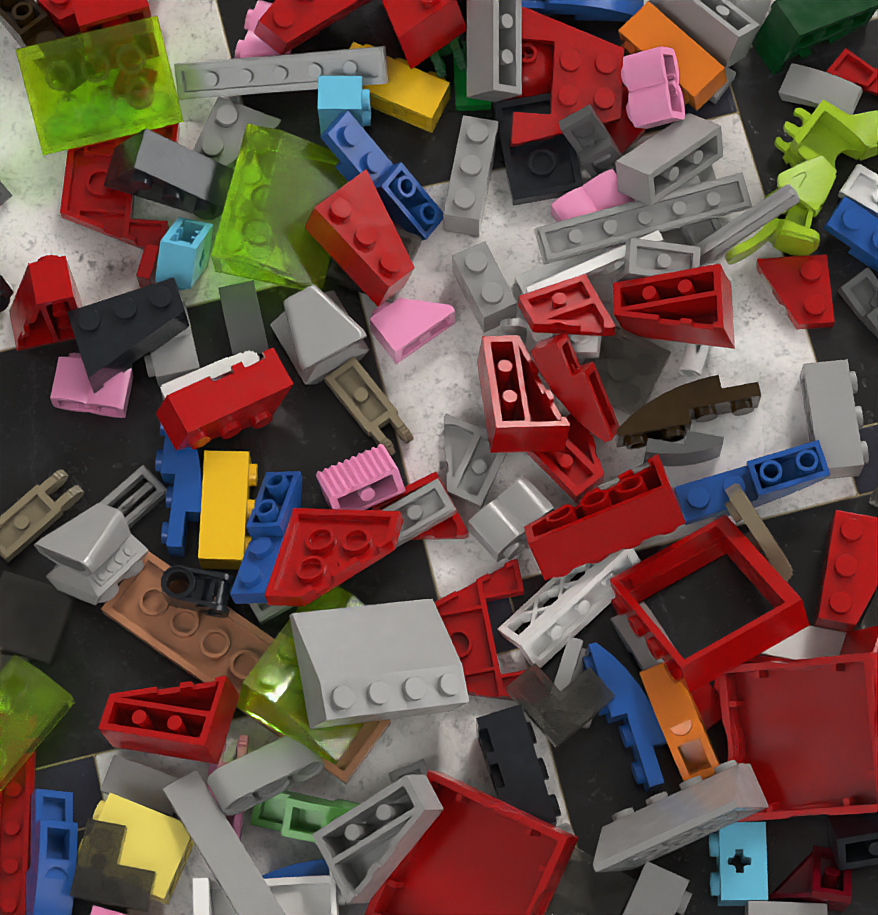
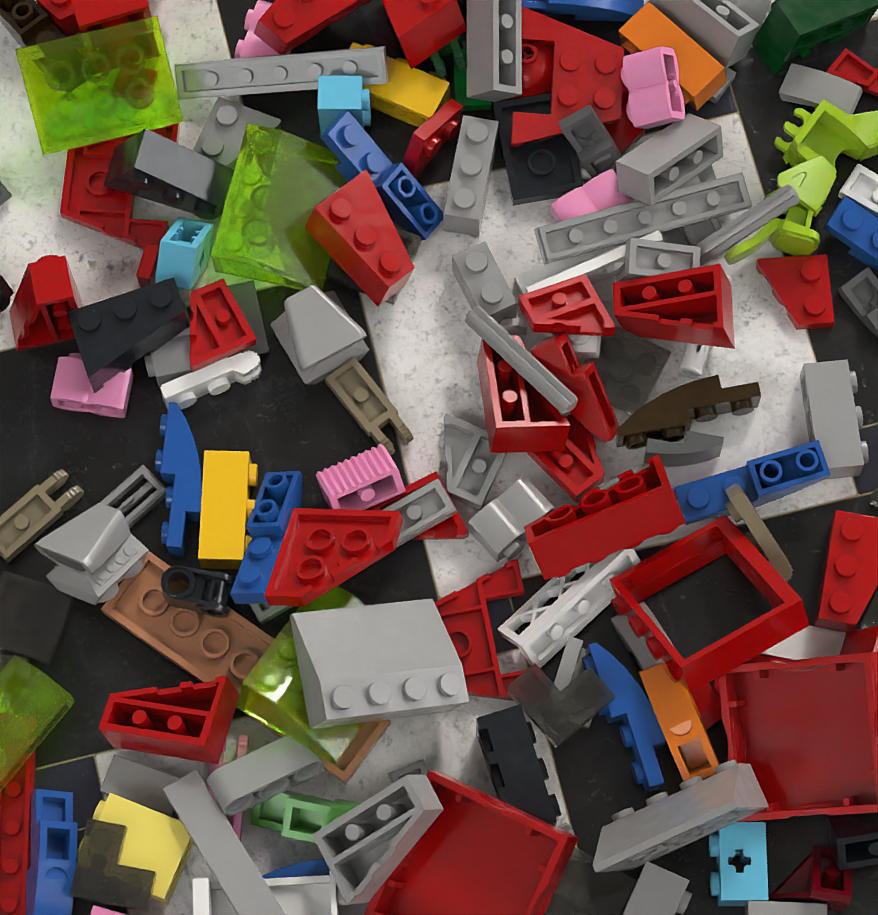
red wedge [156,347,294,451] -> none
bright pink slope [369,298,455,364] -> none
none -> red wing [190,278,256,372]
none -> red wing [403,99,463,179]
none -> light grey axle [465,306,578,414]

